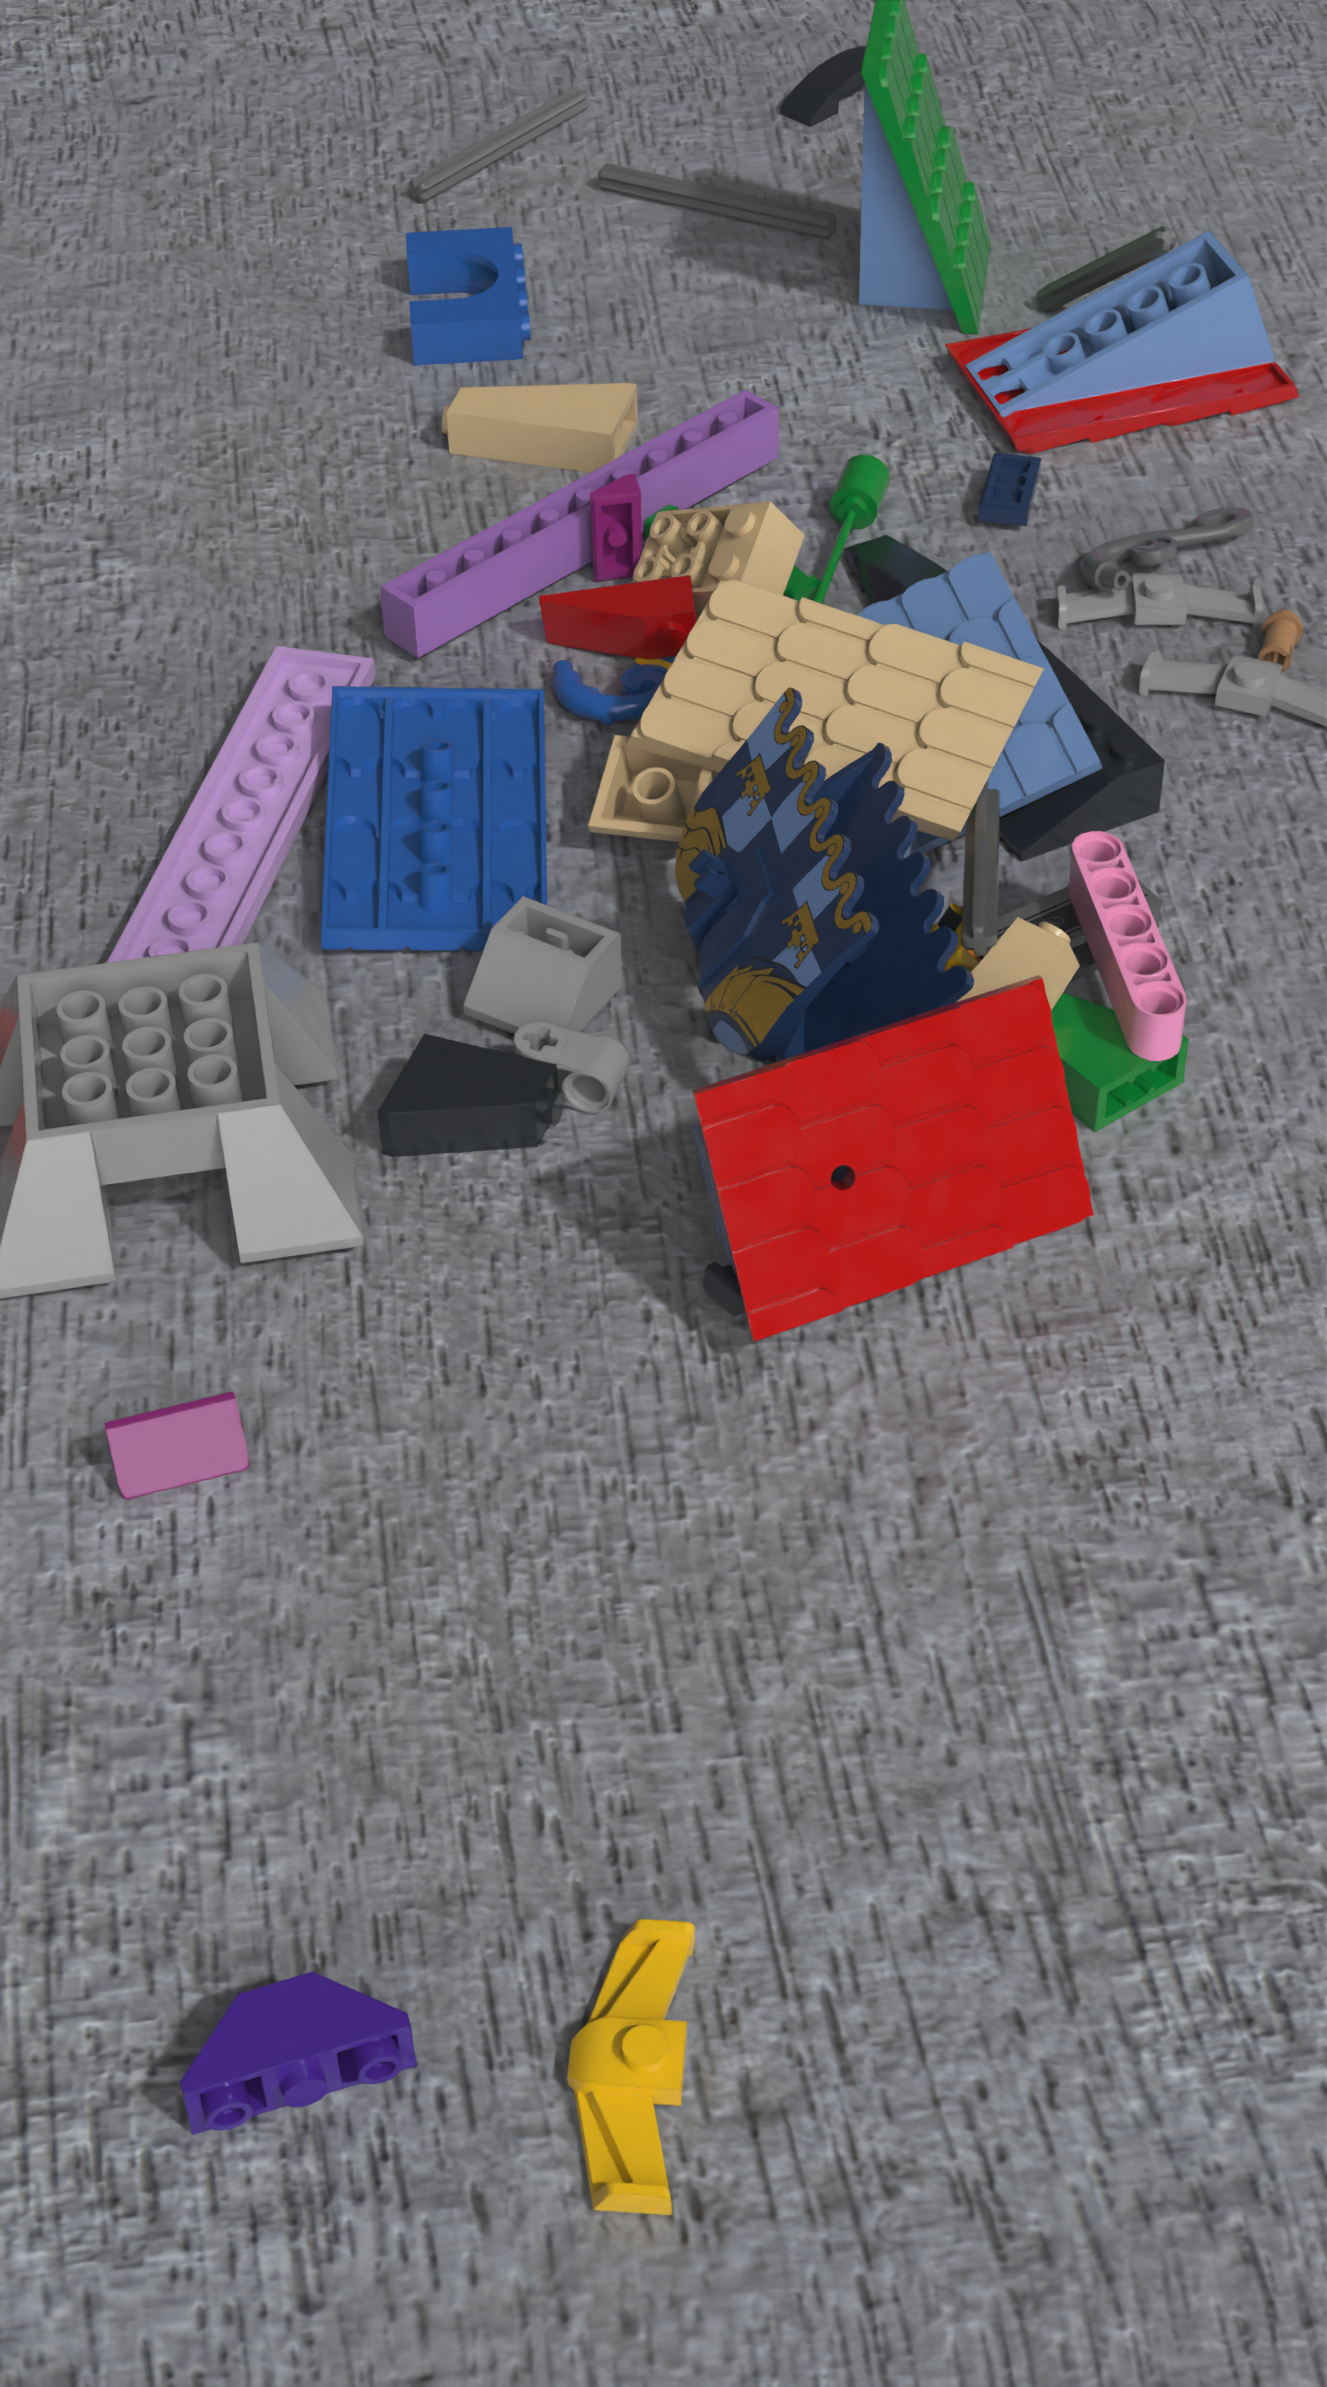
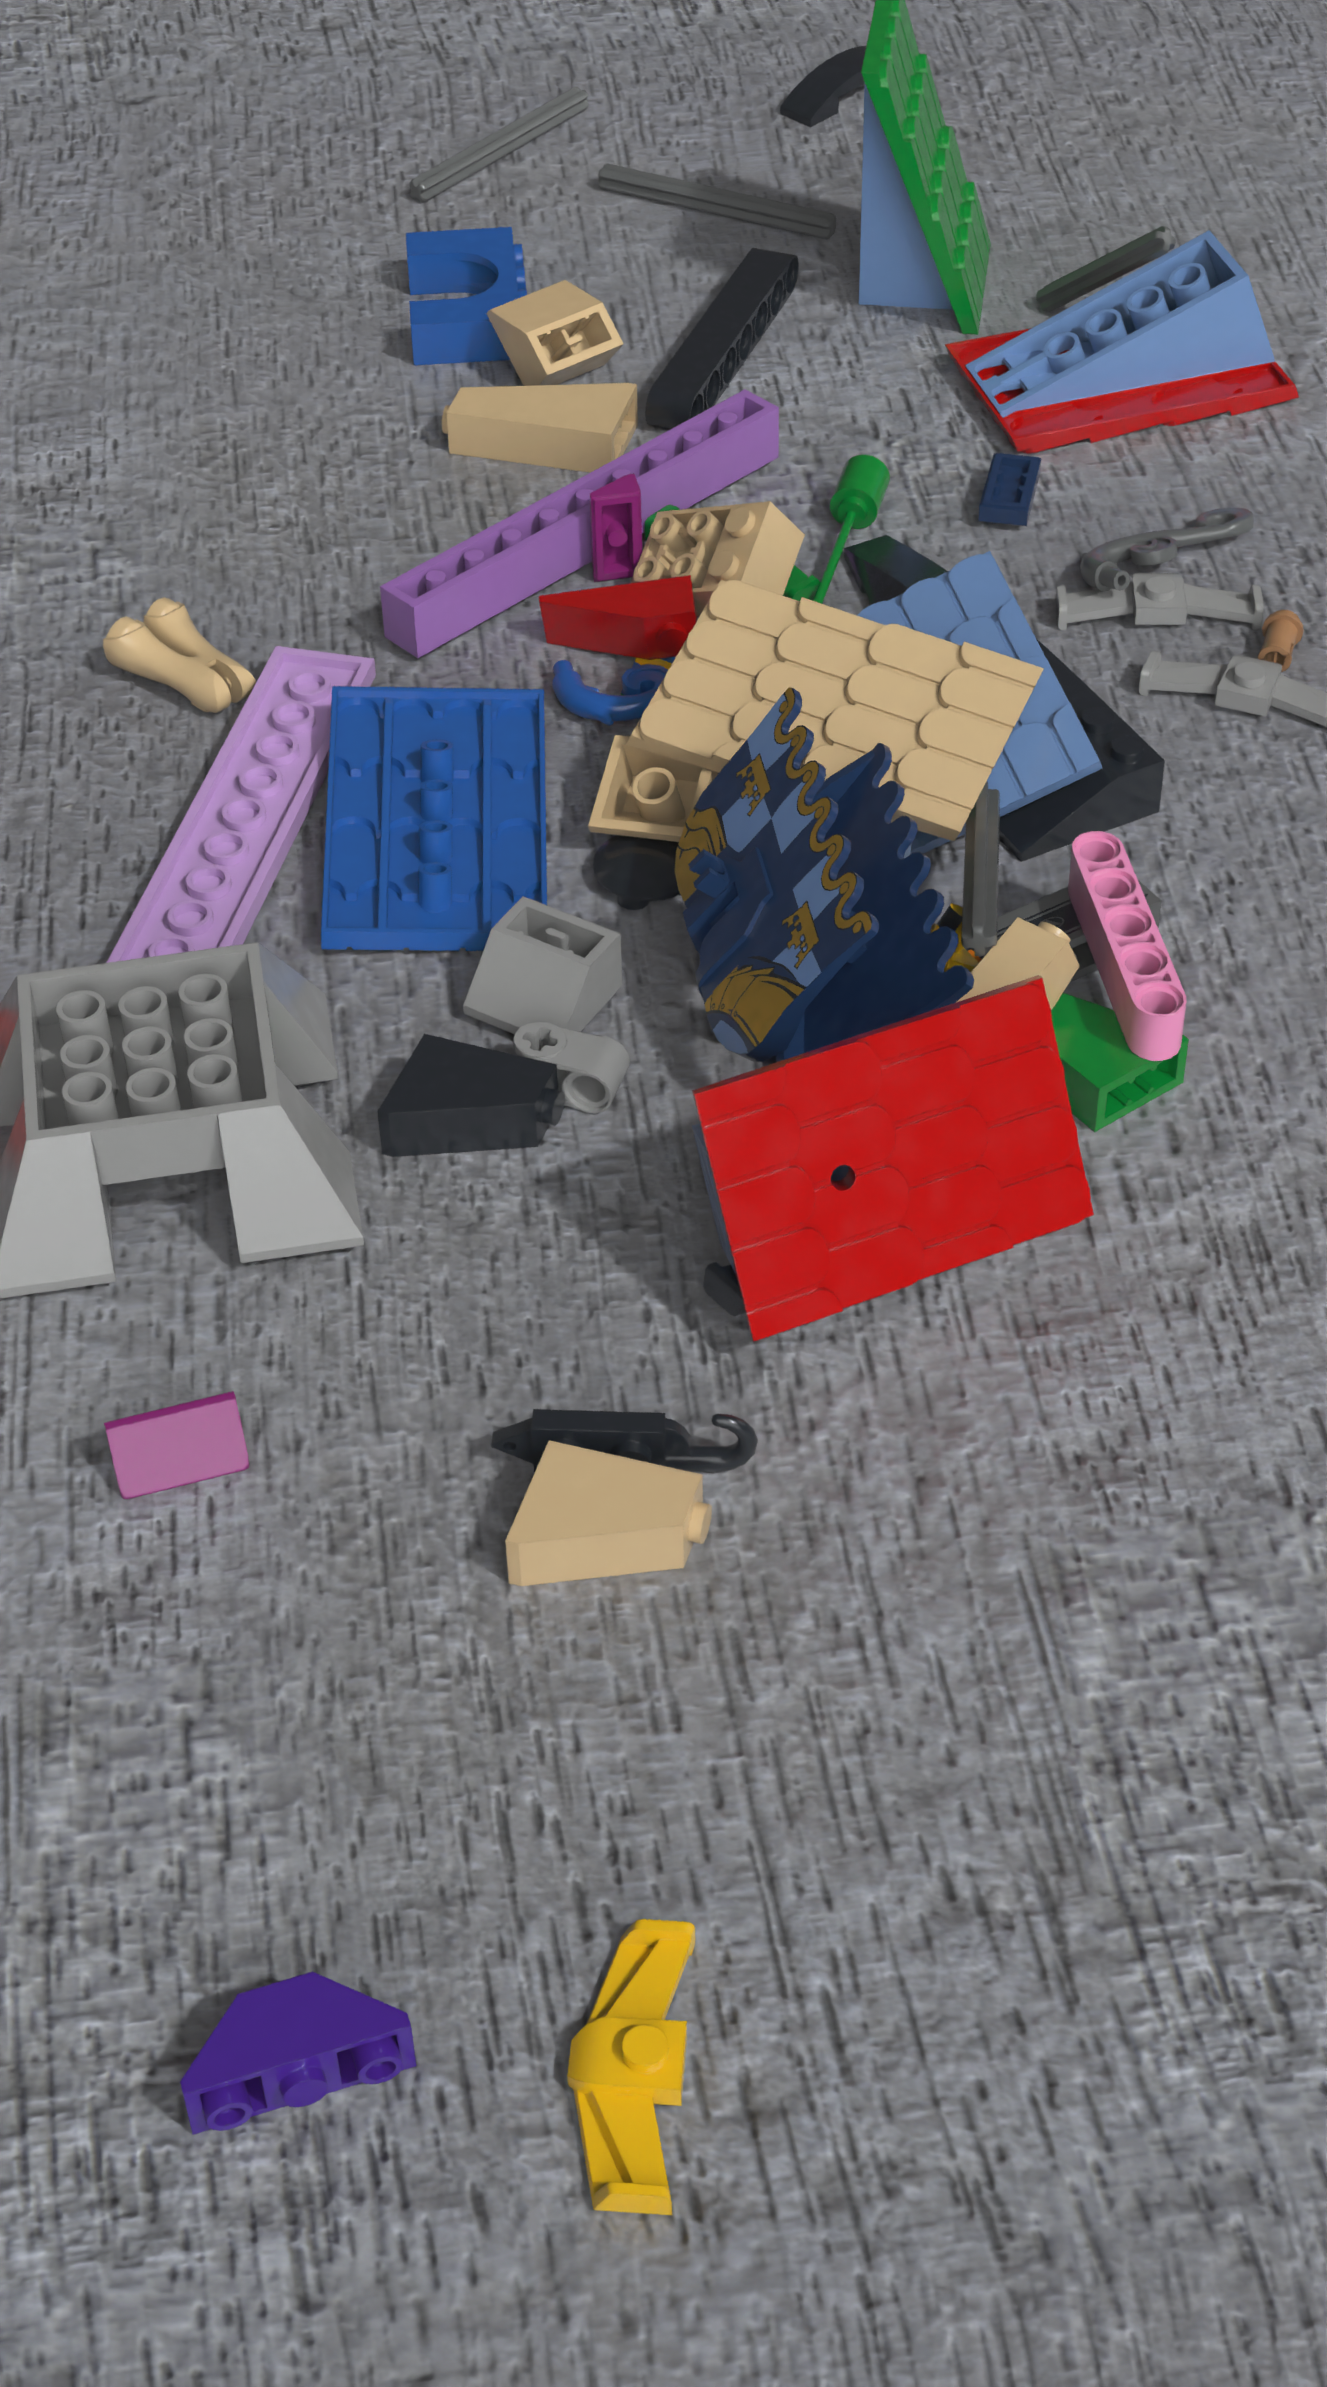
none -> tan piece [103,597,256,713]
none -> tan slope [486,280,624,386]
none -> black plate [491,1409,758,1472]
none -> tan slope [505,1440,712,1586]
none -> black dish [593,835,681,910]
none -> black beam [645,248,799,429]

